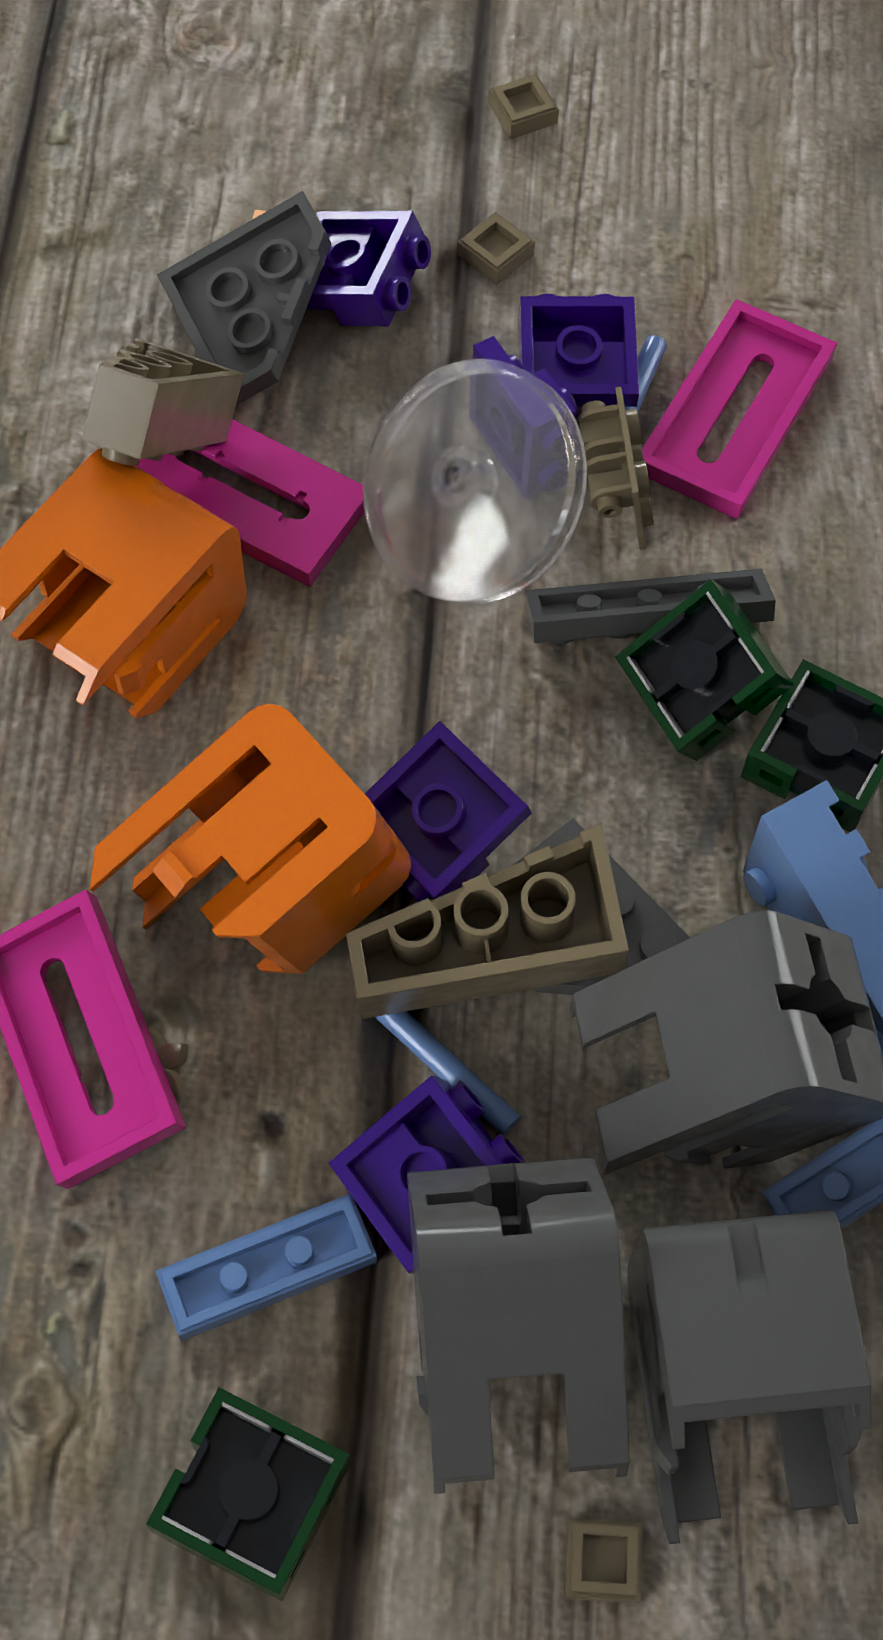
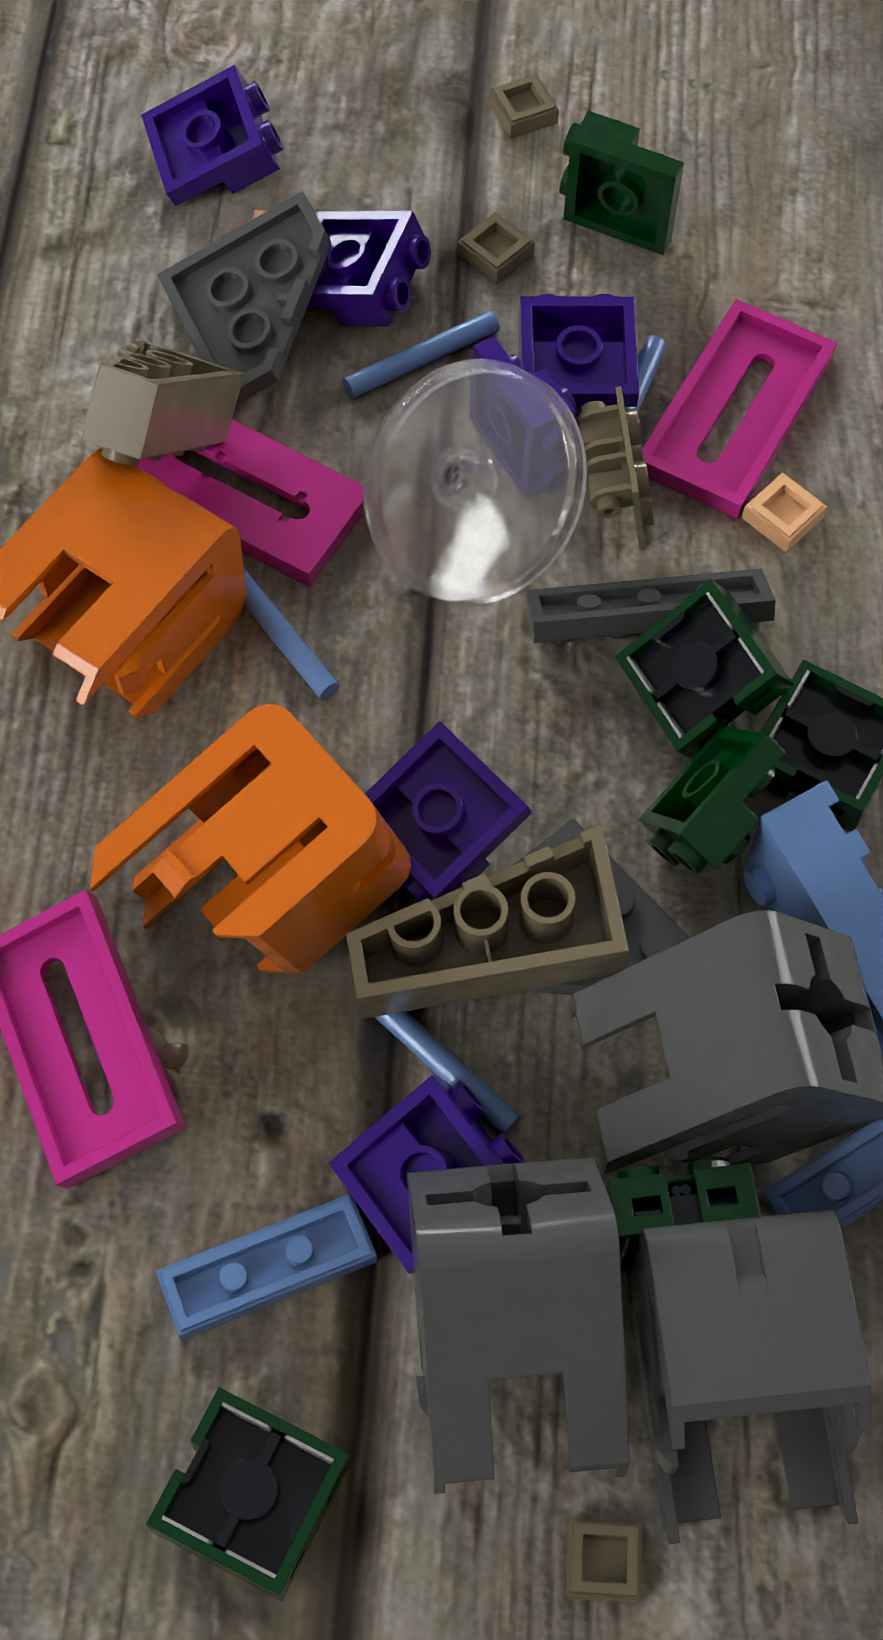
none -> dark purple plate [141,65,284,206]
none -> medium blue bar [244,569,340,700]
none -> medium blue bar [342,311,500,399]
none -> dark green plate [559,110,684,255]
none -> dark green piece [606,1157,761,1271]
none -> dark green plate [638,726,785,875]
none -> light nougat tile [742,472,827,552]

